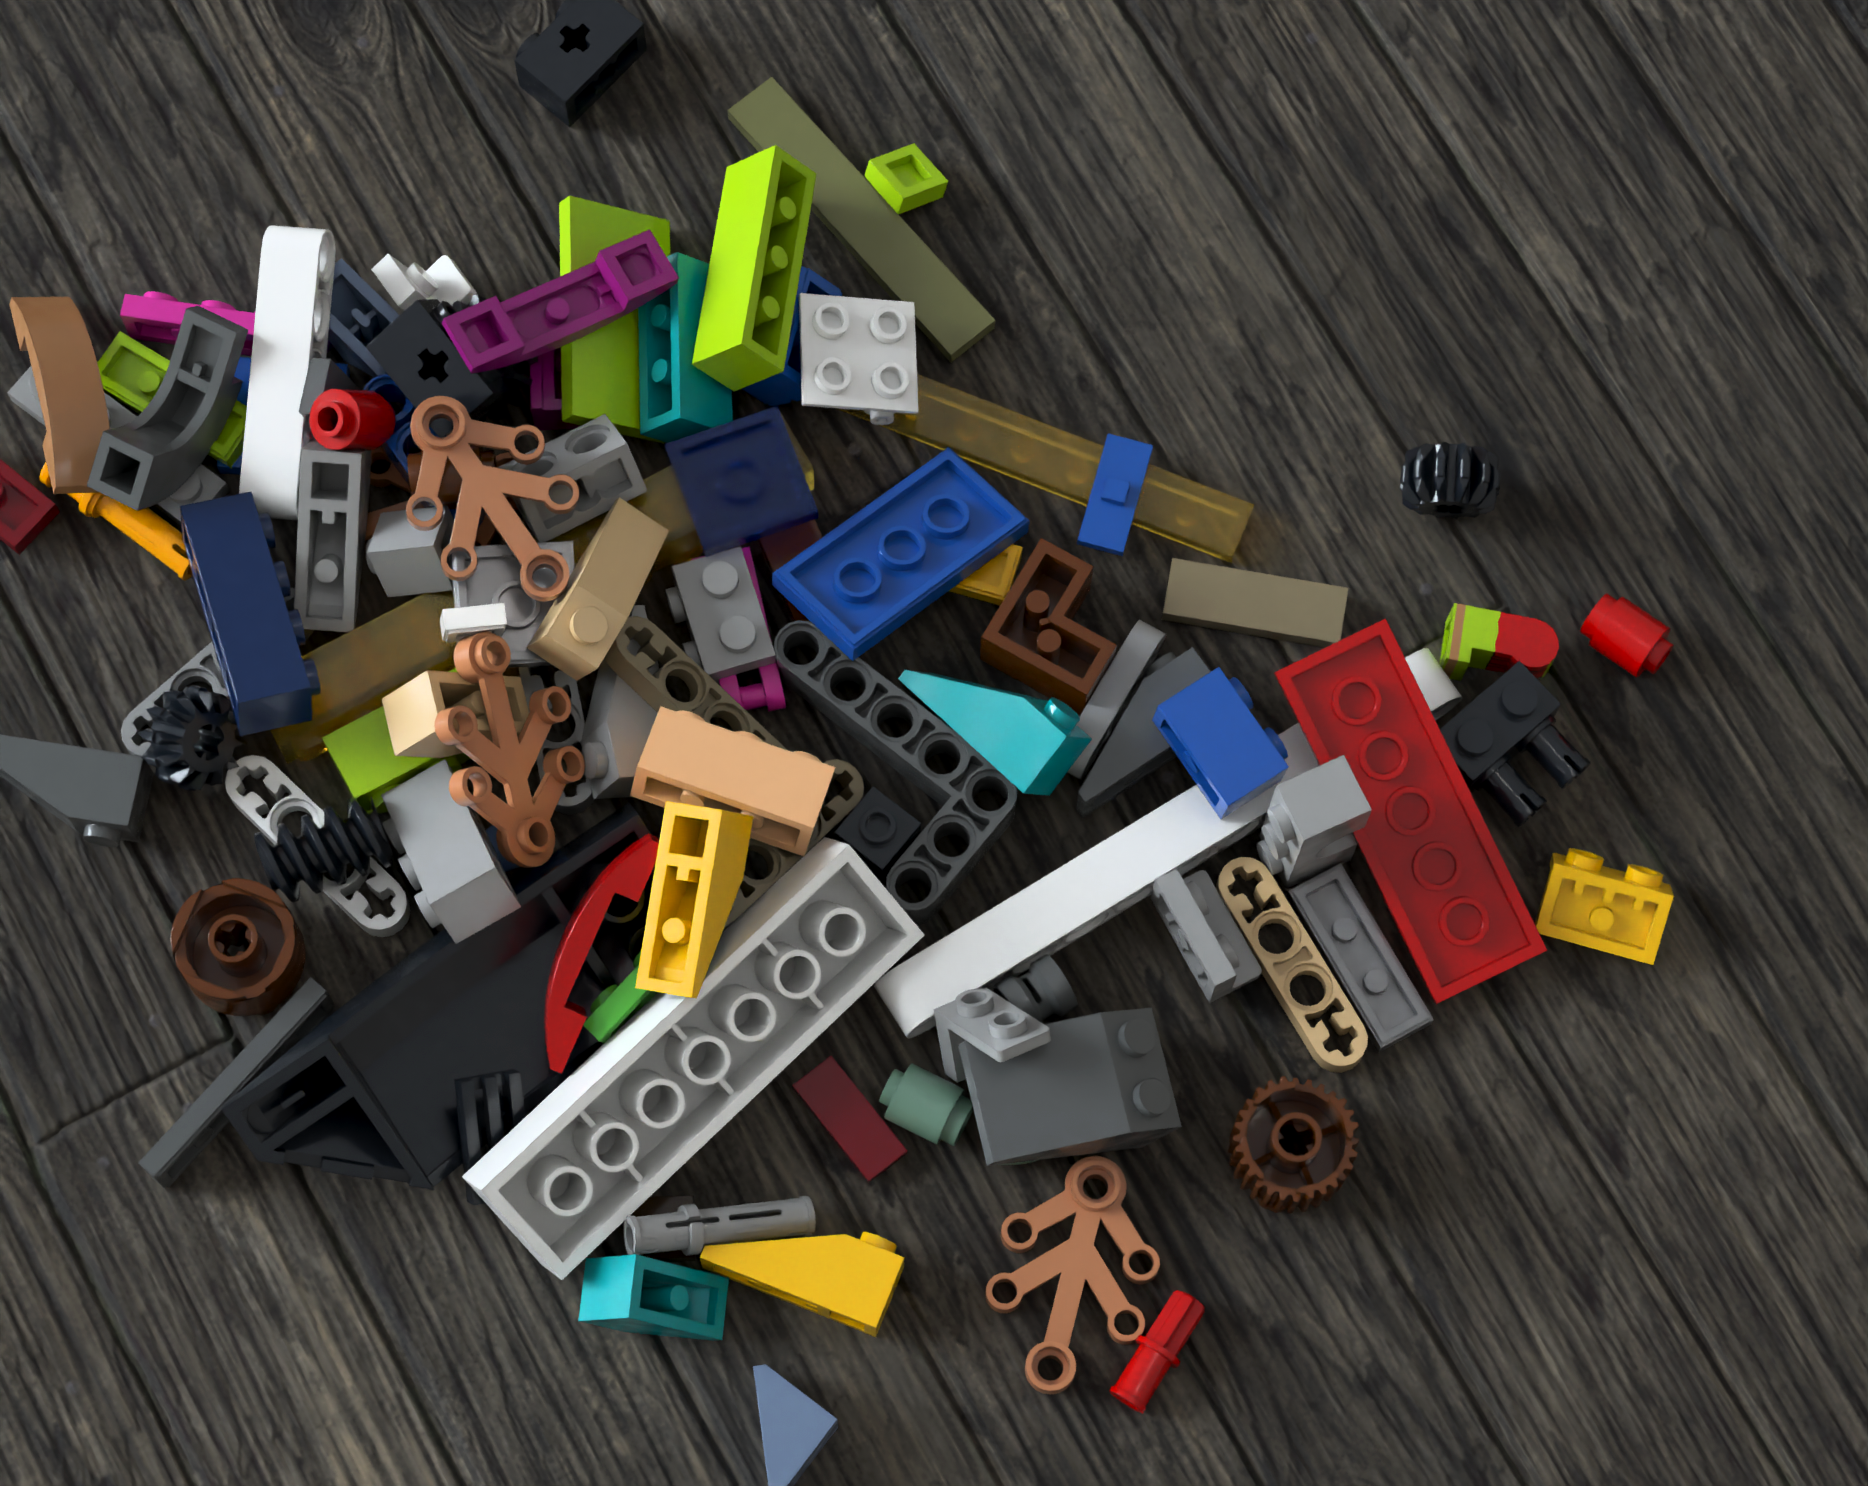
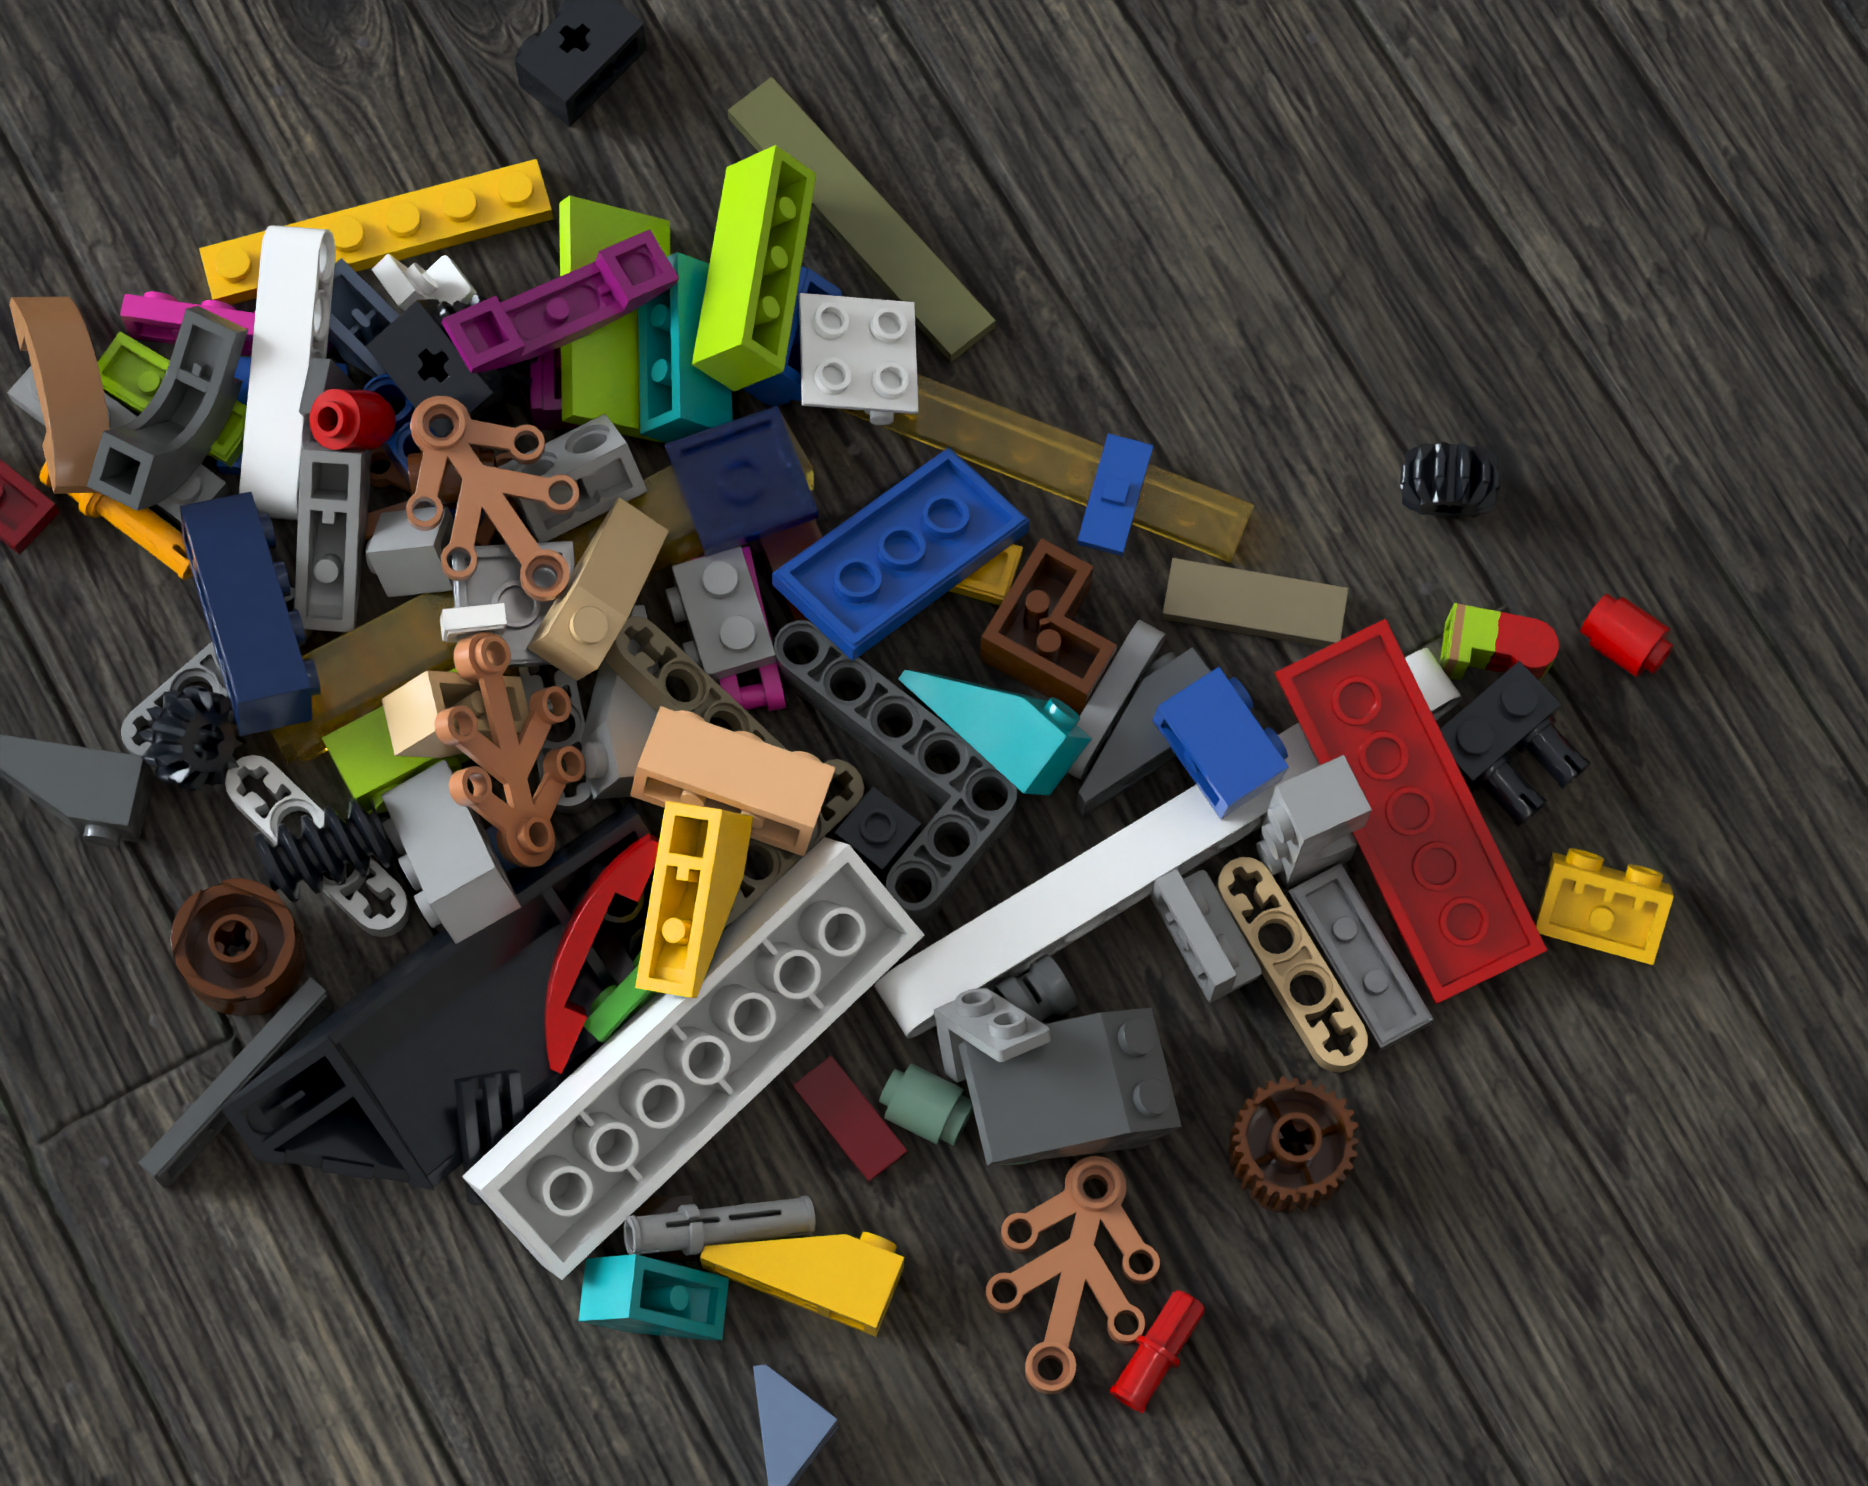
lime plate [864,143,948,215] -> none
none -> yellow plate [199,159,553,305]

